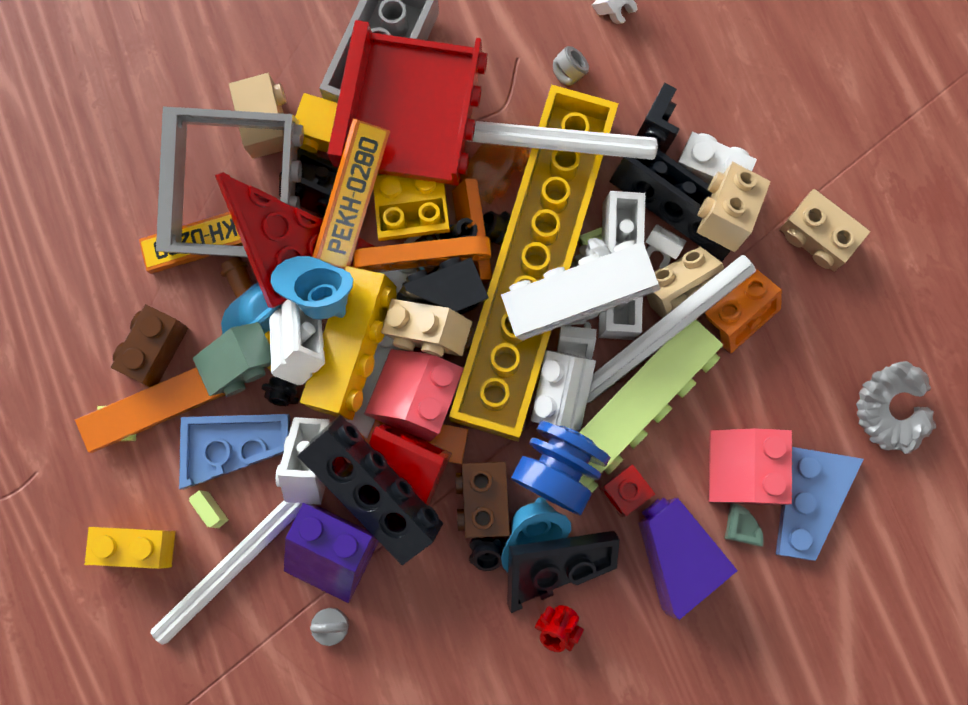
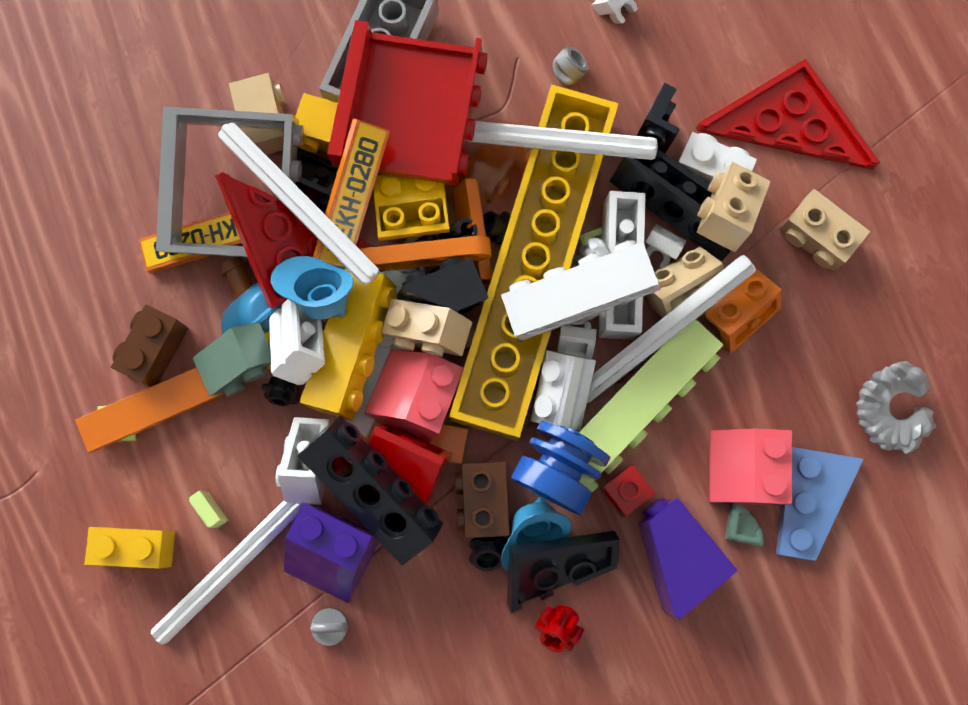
medium blue wing [179,414,291,490] -> none
none -> white axle [218,122,380,285]
none -> red tile [696,59,880,170]

